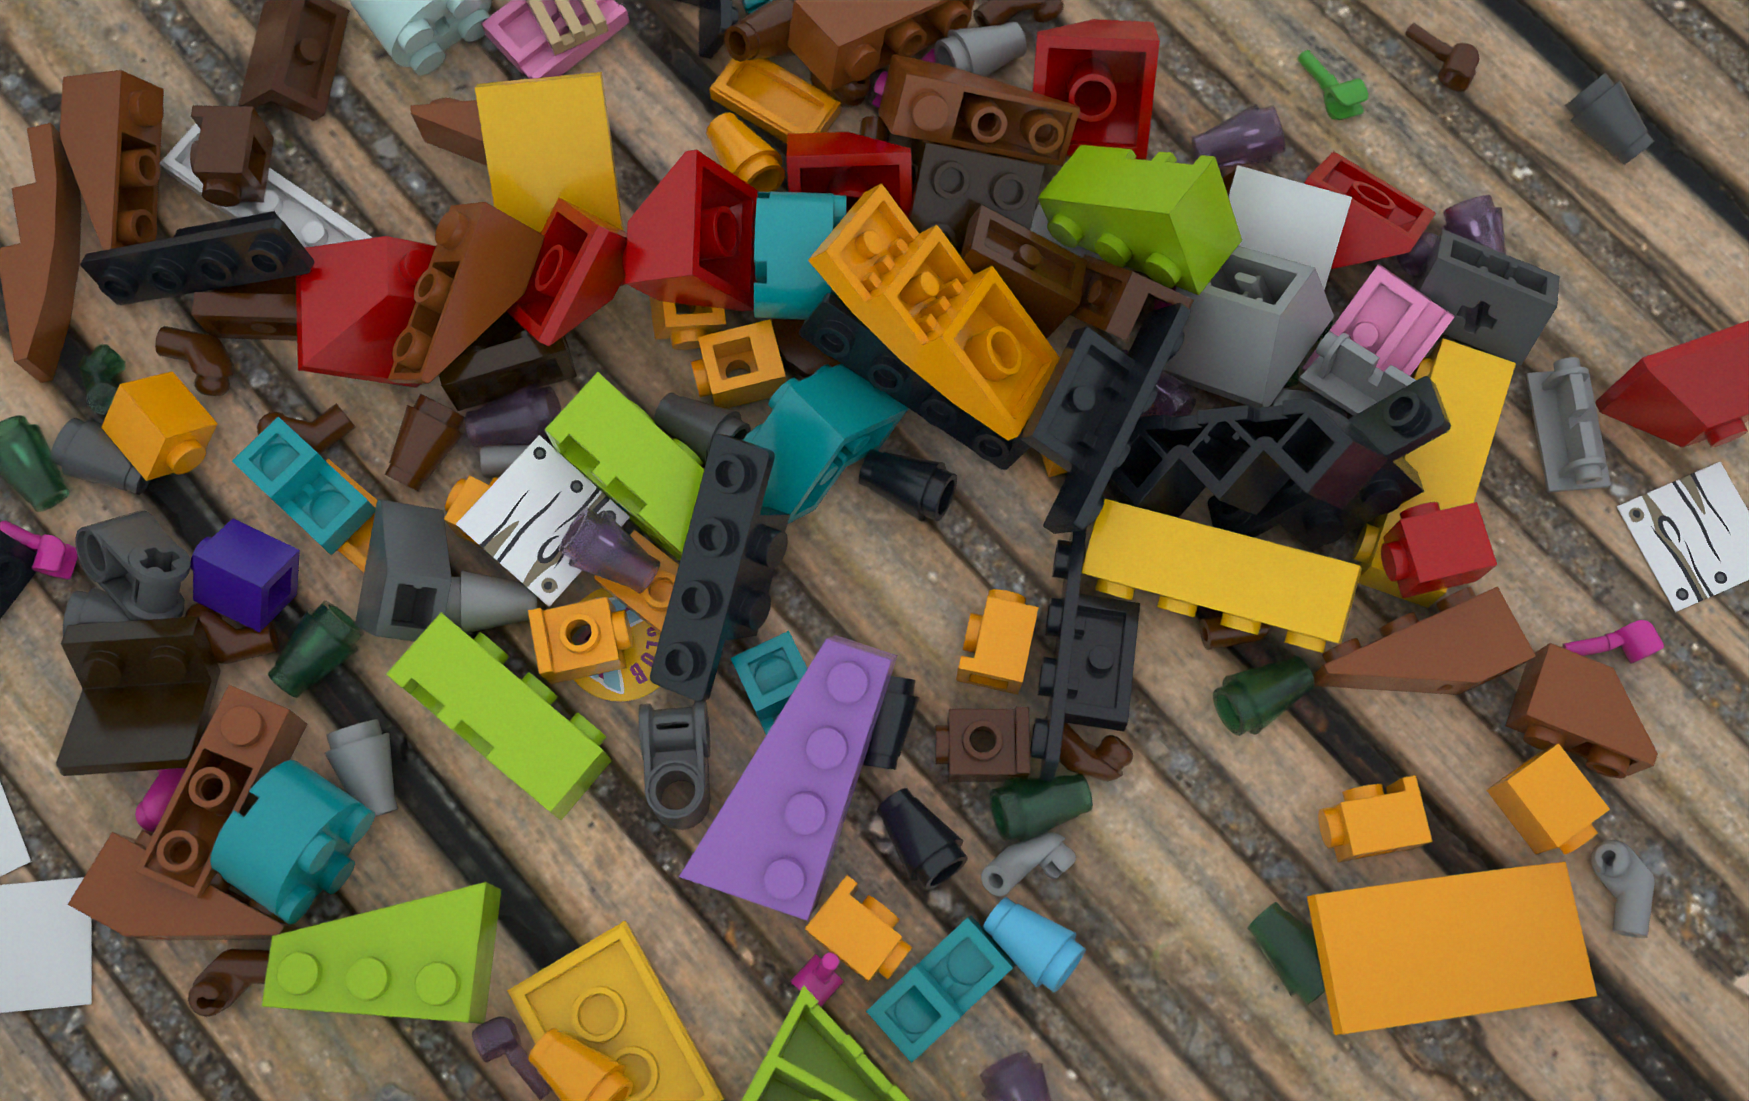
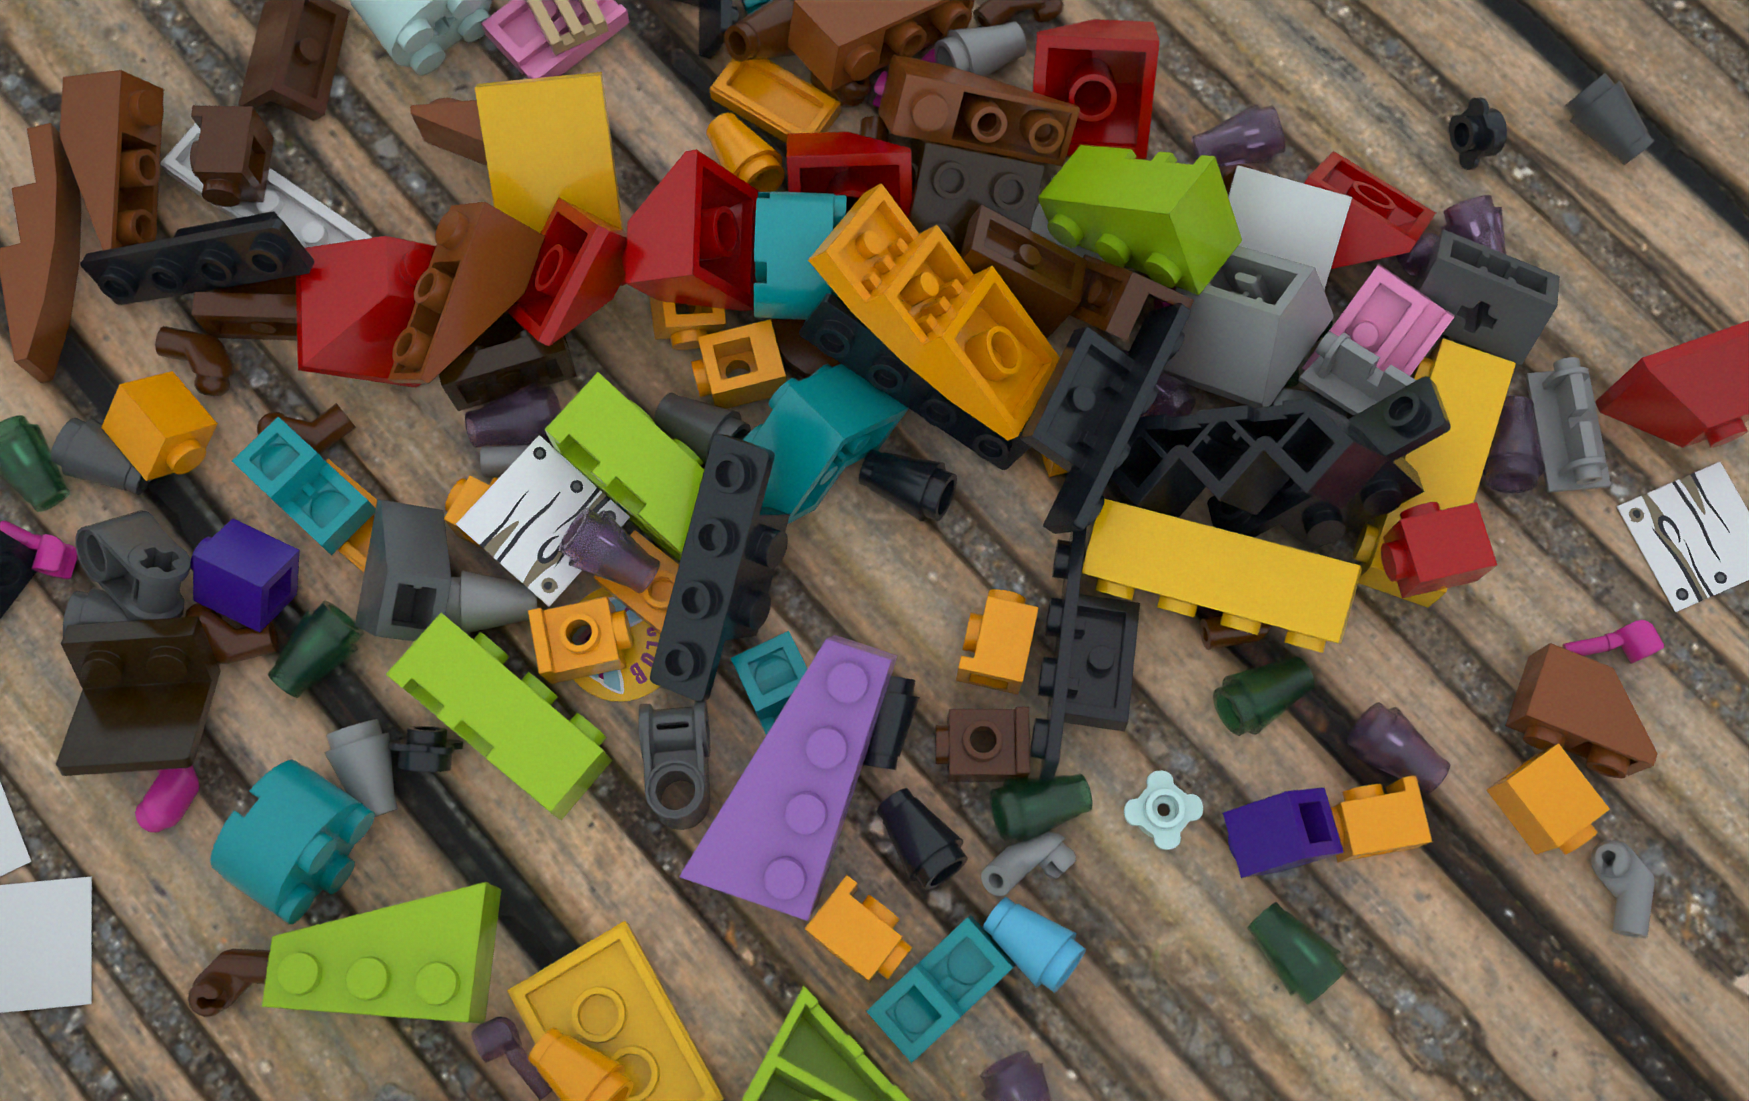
dark orange slope [67,830,301,941] -> none
clear green arm [78,344,126,415] -> none
dark orange slope [134,685,307,898] -> none
reddish brown cone [385,394,466,492] -> none
dark pink hand [790,953,844,1007] -> none
reddish brown arm [1043,716,1133,782] -> none
bright green hand [1298,50,1368,120] -> none
light orange slope [1307,861,1597,1035] -> none
dark orange slope [1310,586,1536,695] -> none
reddish brown hand [1405,23,1479,92] -> none
none -> black plate [388,726,463,772]
none -> light aqua plate [1124,770,1203,850]
none -> dark purple brick [1223,787,1344,878]
none -> clear purple cone [1347,702,1450,794]
none -> black plate [1449,97,1507,170]
none -> clear purple cone [1482,395,1545,493]

